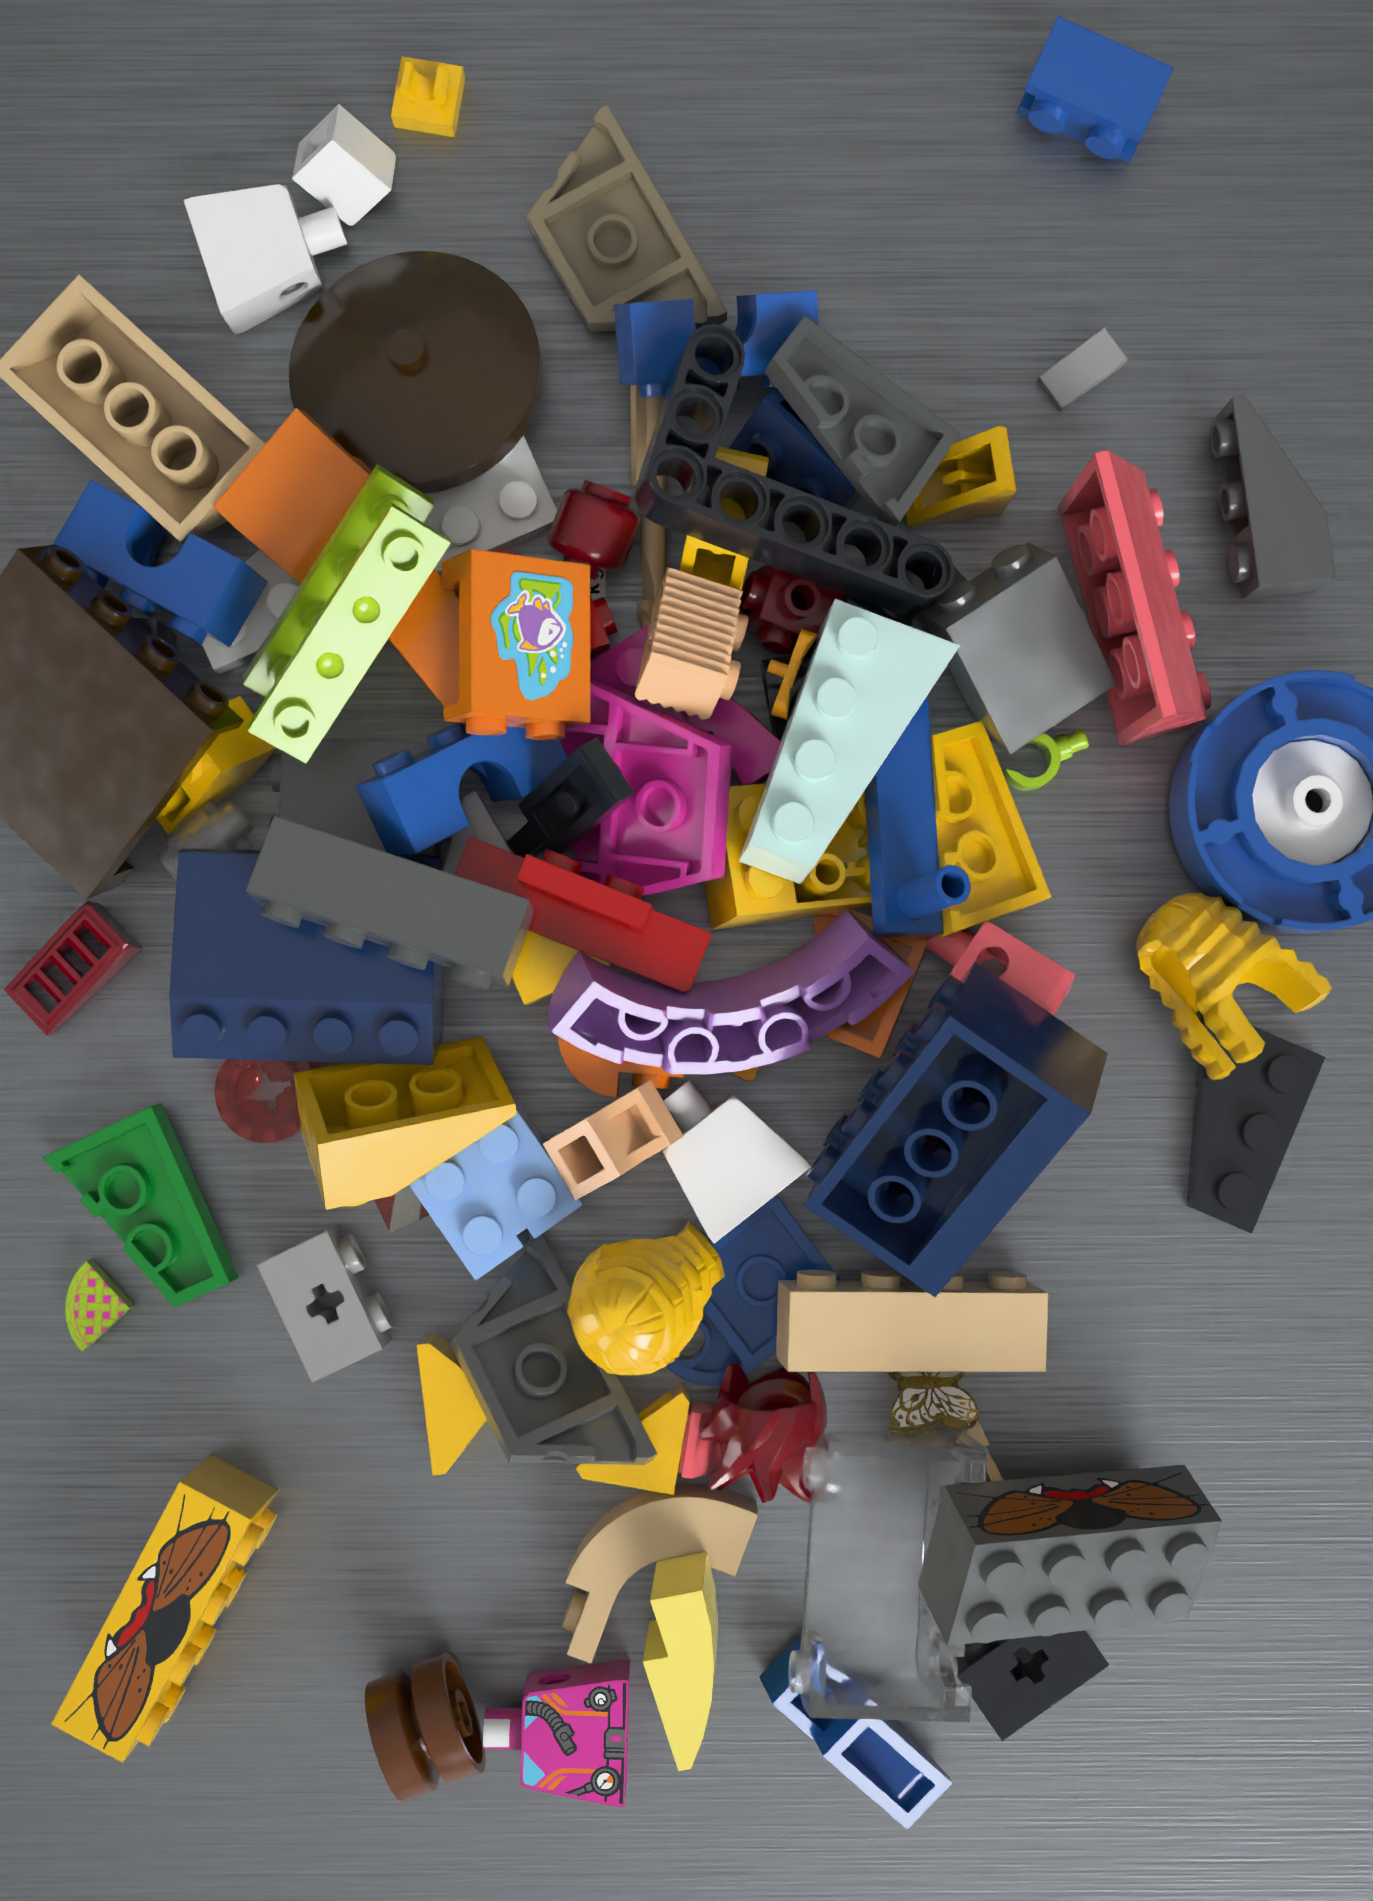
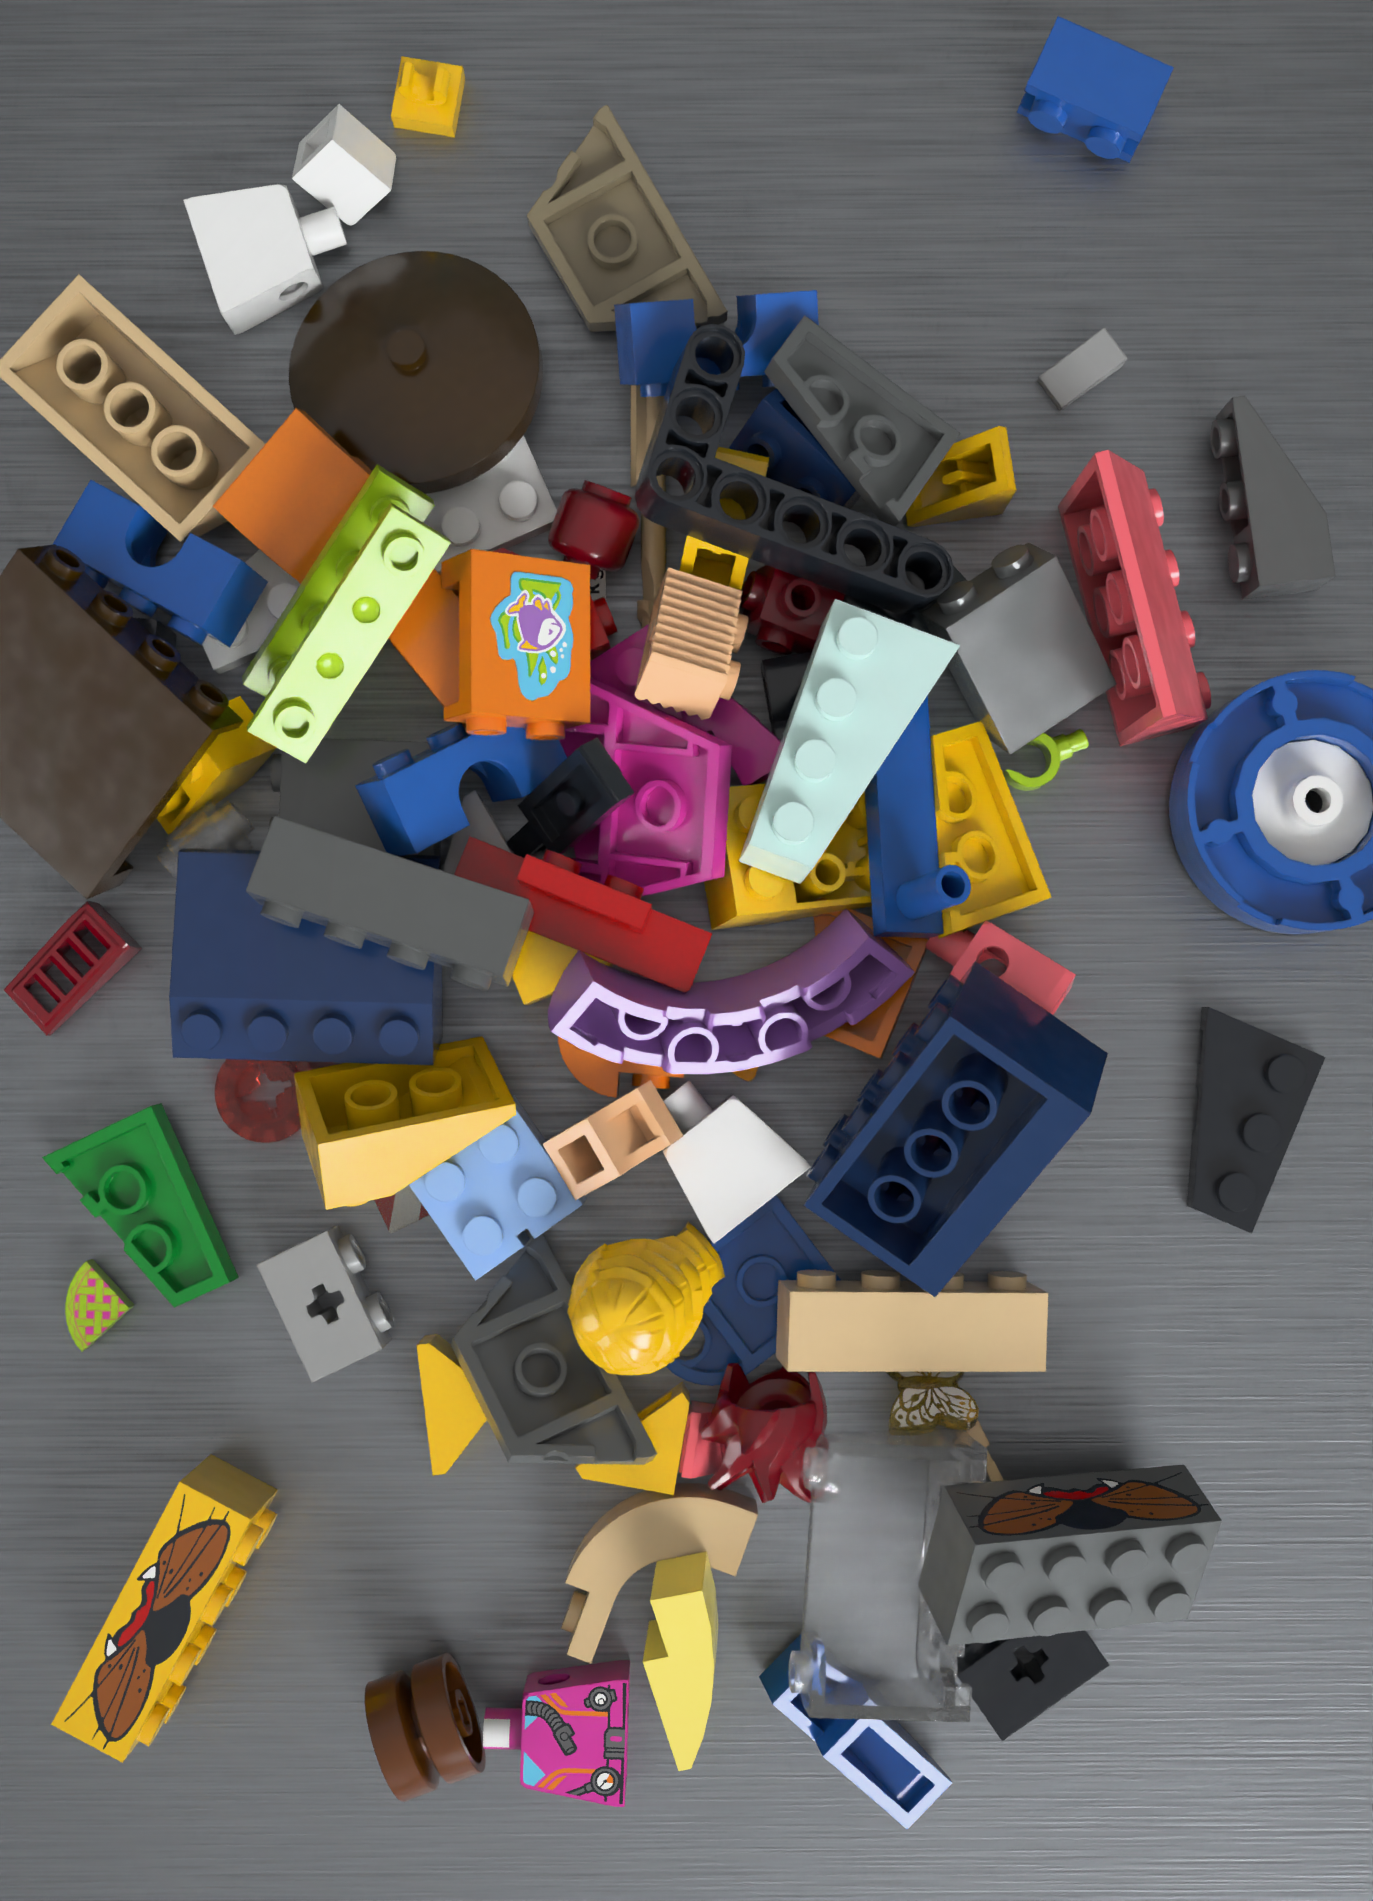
light orange piece [767,629,819,720] -> none
yellow hair [1135,893,1332,1080] -> none

